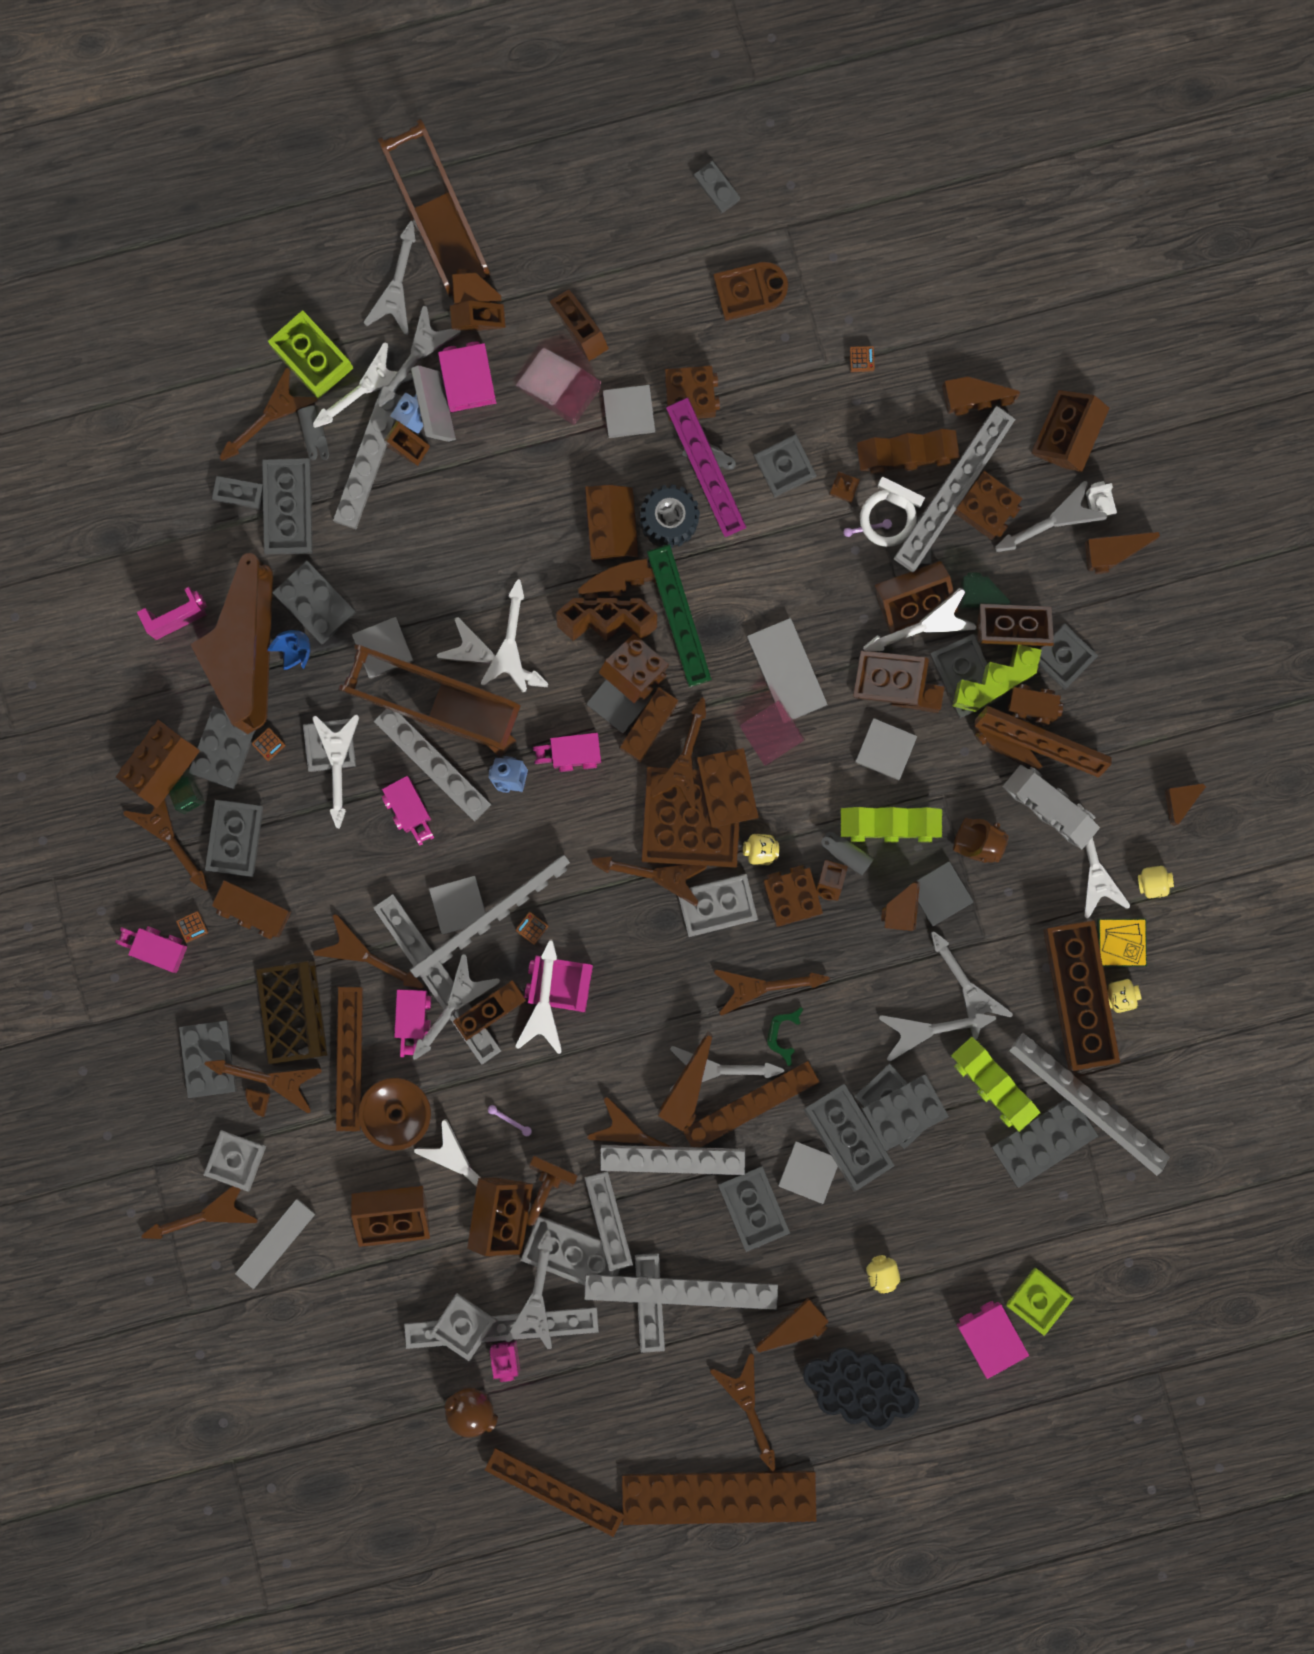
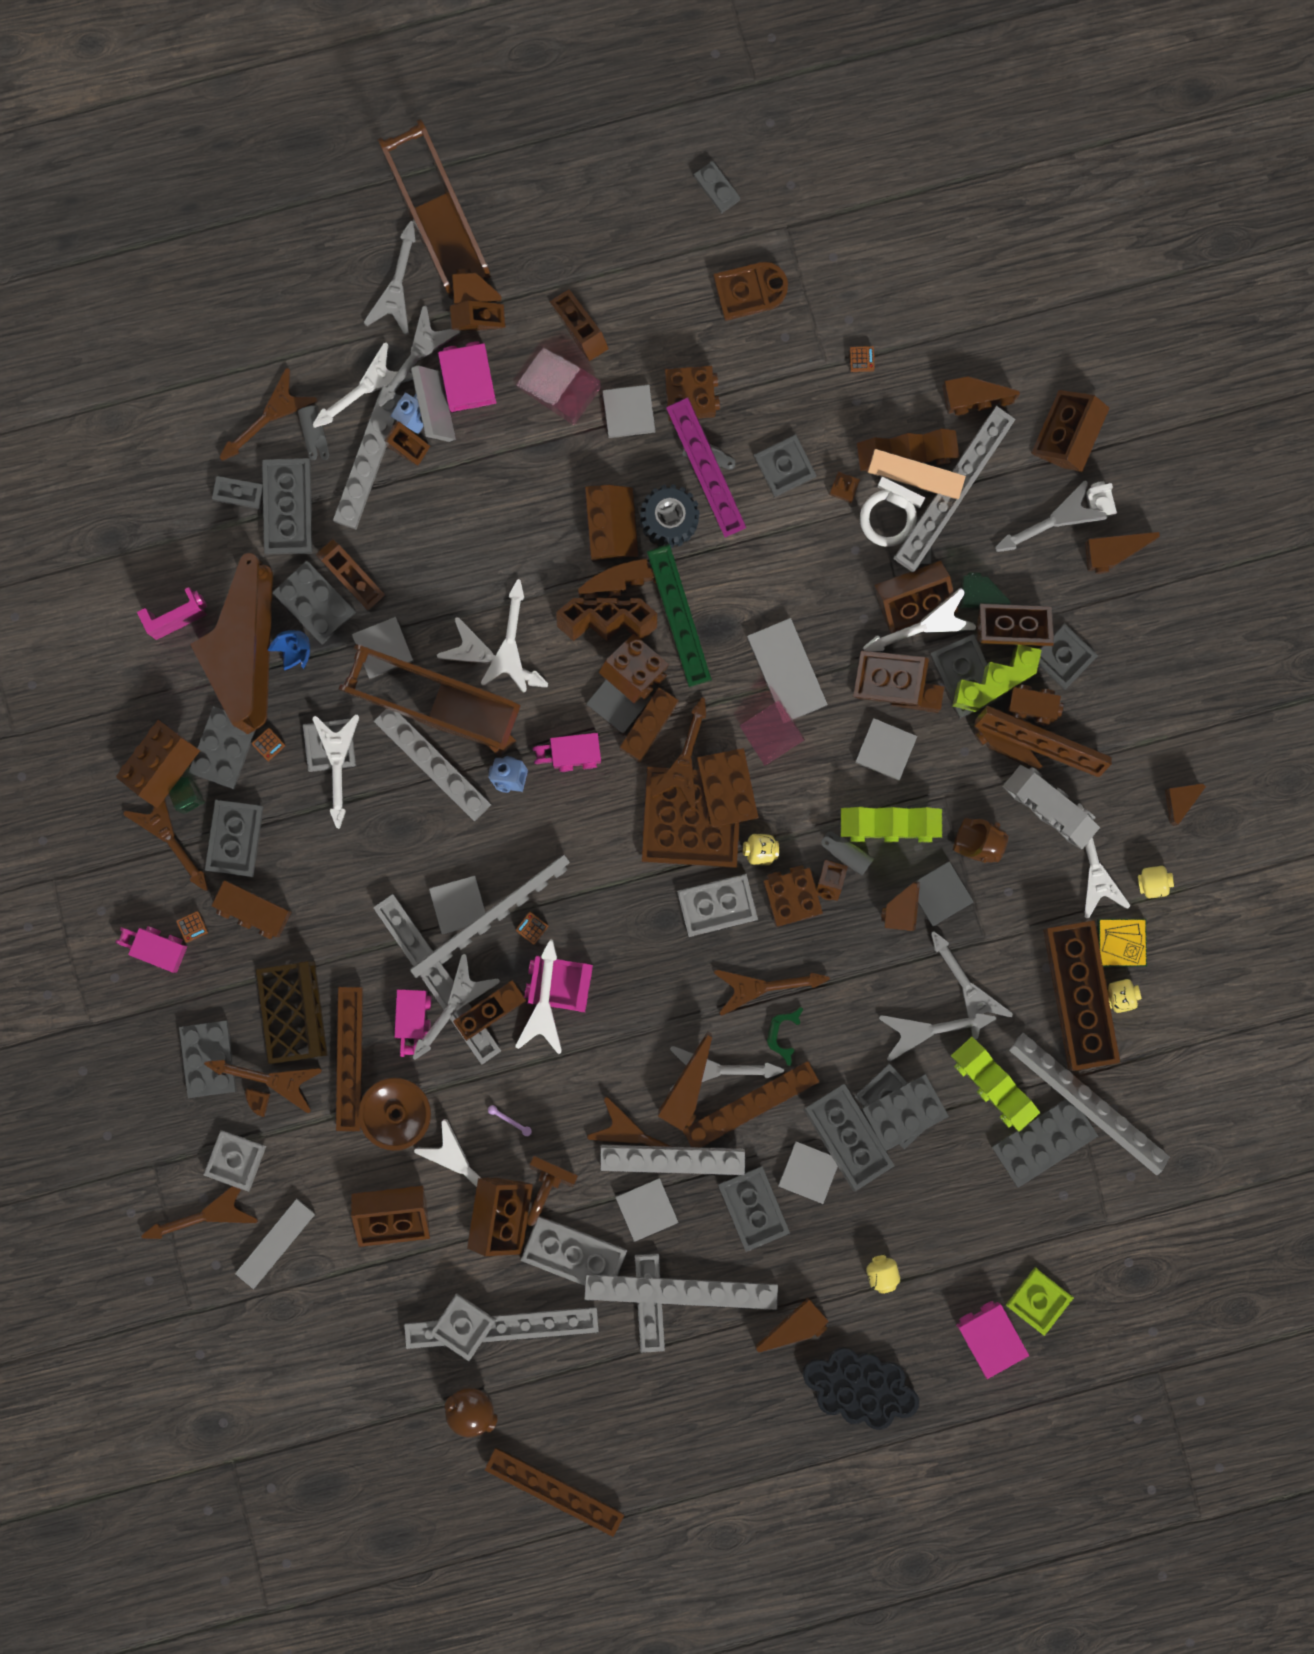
lime brick [268,310,353,399] -> none
reddish brown piece [313,914,424,988] -> none
dark pink brick [382,776,434,845] -> none
dark pink brick [490,1340,520,1382] -> none
light grey piece [506,1230,553,1349] -> none
light grey tile [585,1171,633,1271] -> none
reddish brown piece [592,857,707,906] -> none
reddish brown plate [622,1471,816,1525] -> none
reddish brown piece [710,1353,775,1471] -> none
lavender hinge [843,519,892,537] -> none
reddish brown brick [954,471,1023,540] -> none
none -> reddish brown slope [316,539,385,611]
none -> light grey tile [616,1178,679,1242]
none -> light nougat tile [867,449,966,500]

